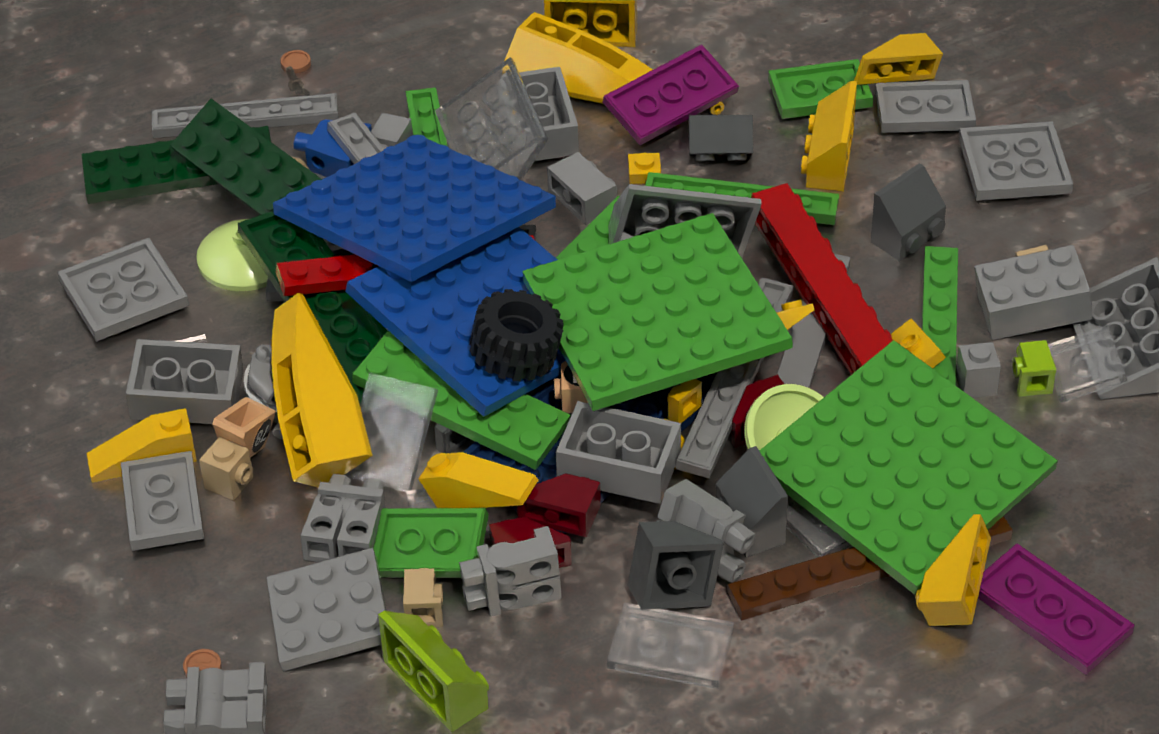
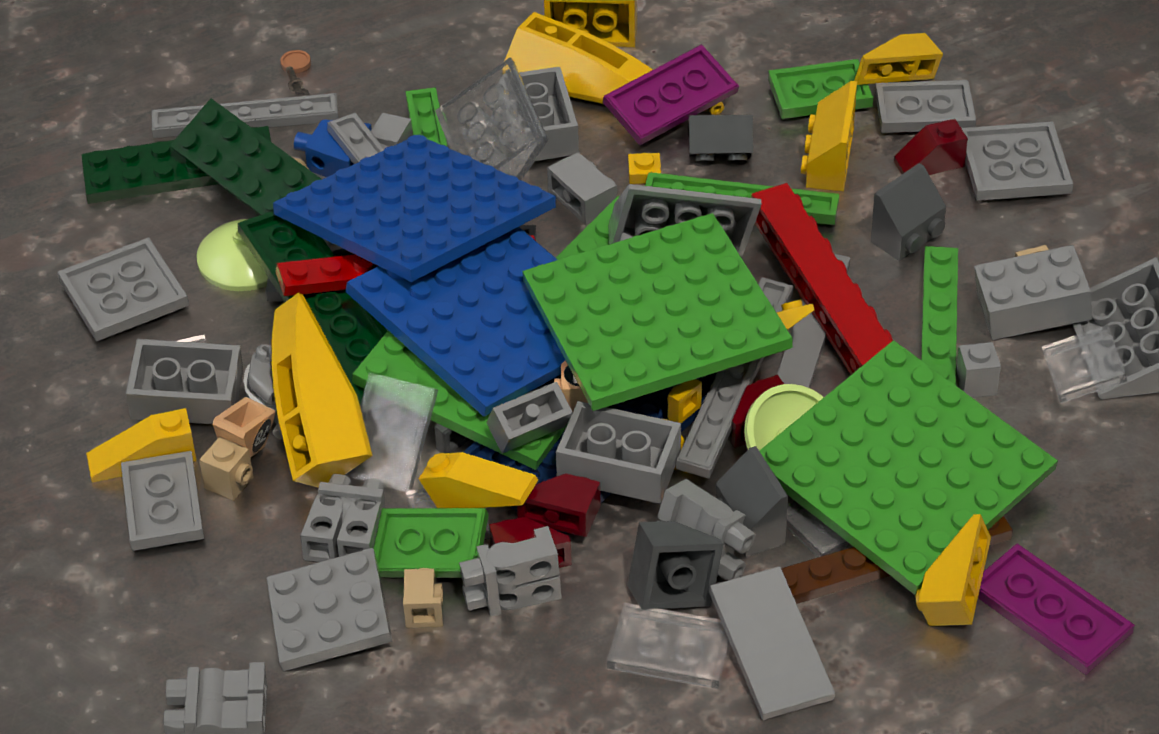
nougat piece [183,649,222,677] -> none
lime slope [378,611,489,732] -> none
black tyre [469,289,564,381] -> none
yellow plate [891,318,946,368] -> none
lime brick [1012,340,1056,397] -> none
none -> light grey brick [486,382,573,454]
none -> light grey tile [709,566,835,721]
none -> dark red slope [894,119,968,175]

